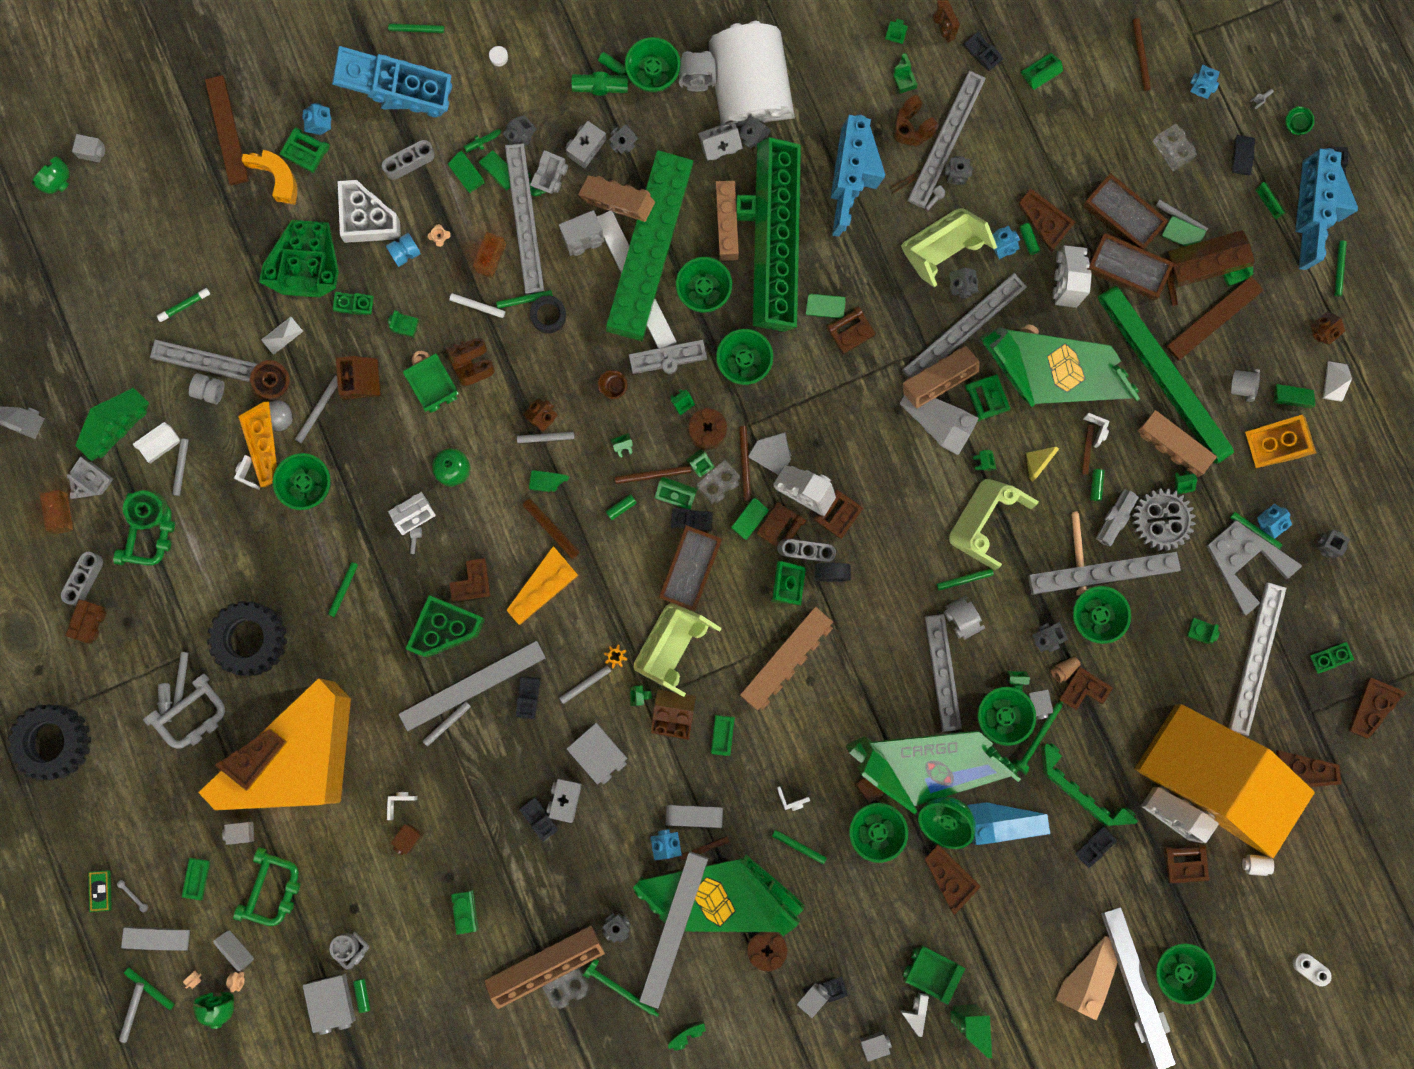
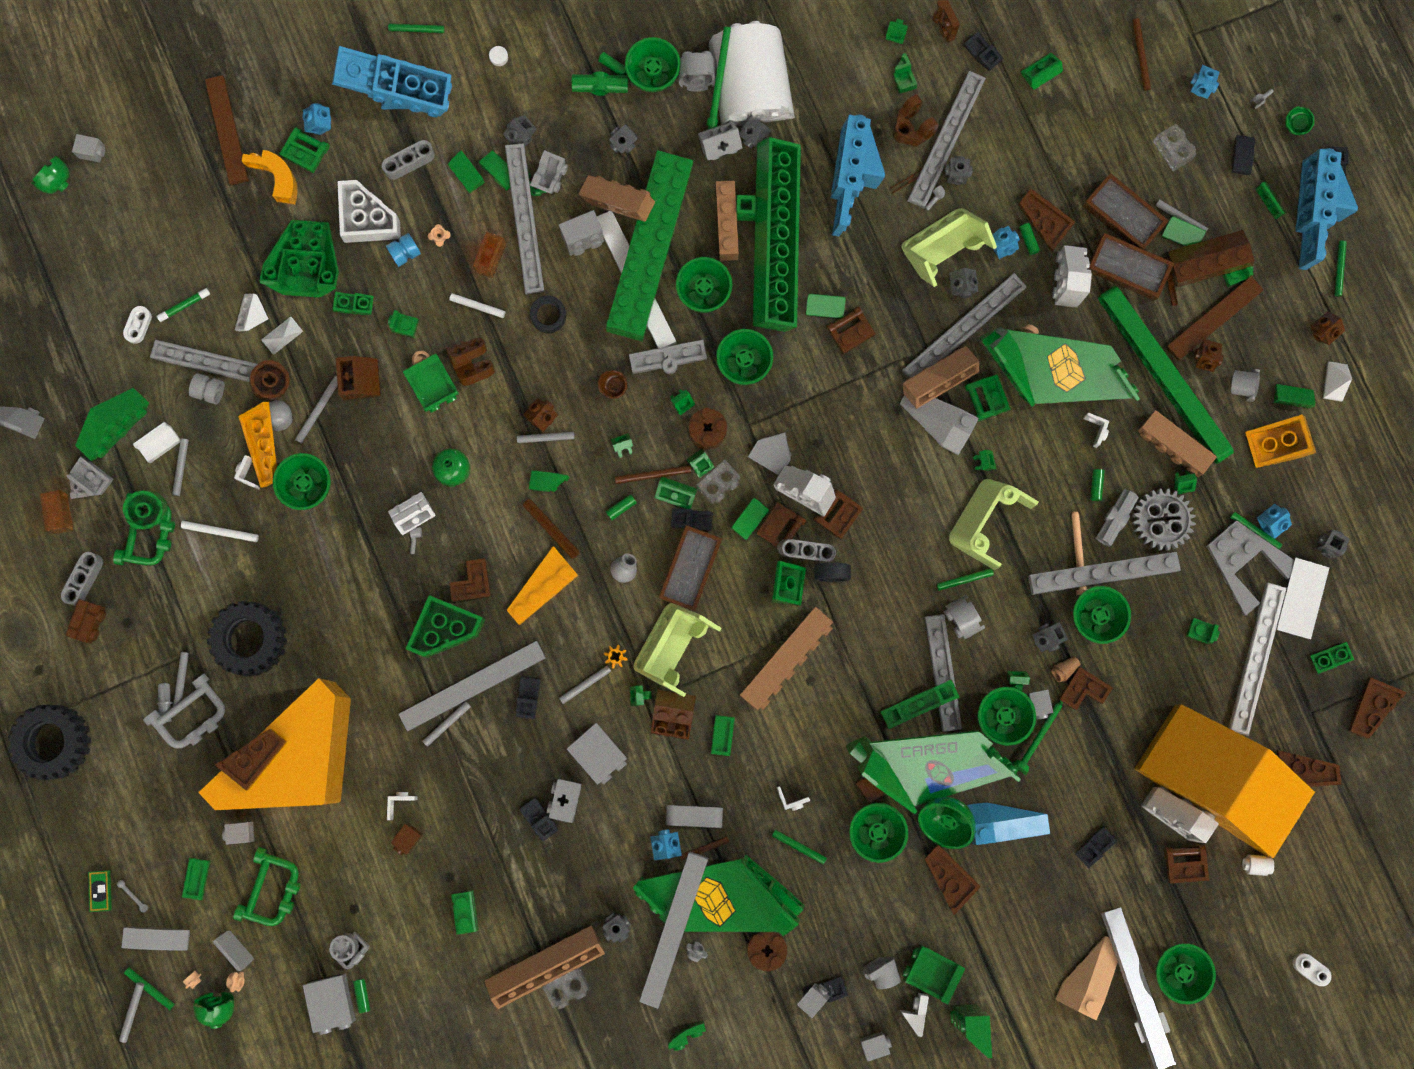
green bar [327,562,358,618] -> none
green piece [463,129,501,153] -> none
green bar [496,290,553,309] -> none
light grey brick [566,121,607,169] -> none
green piece [583,959,659,1017] -> none
reddish brown bar [739,426,751,502] -> none
light yellow slope [1026,447,1059,482] -> none
green slope [1041,743,1138,826] -> none
reddish brown piece [1082,425,1094,475] -> none
none -> white plate [123,306,152,344]
none -> white bar [181,521,258,542]
none -> white slope [235,294,268,331]
none -> light grey piece [610,553,637,583]
none -> light grey plate [686,942,708,962]
none -> green bar [706,27,731,130]
none -> light grey piece [863,956,901,989]
none -> green slope [881,679,960,729]
none -> reddish brown brick [1194,339,1224,372]
none -> white sticker [1277,558,1329,639]

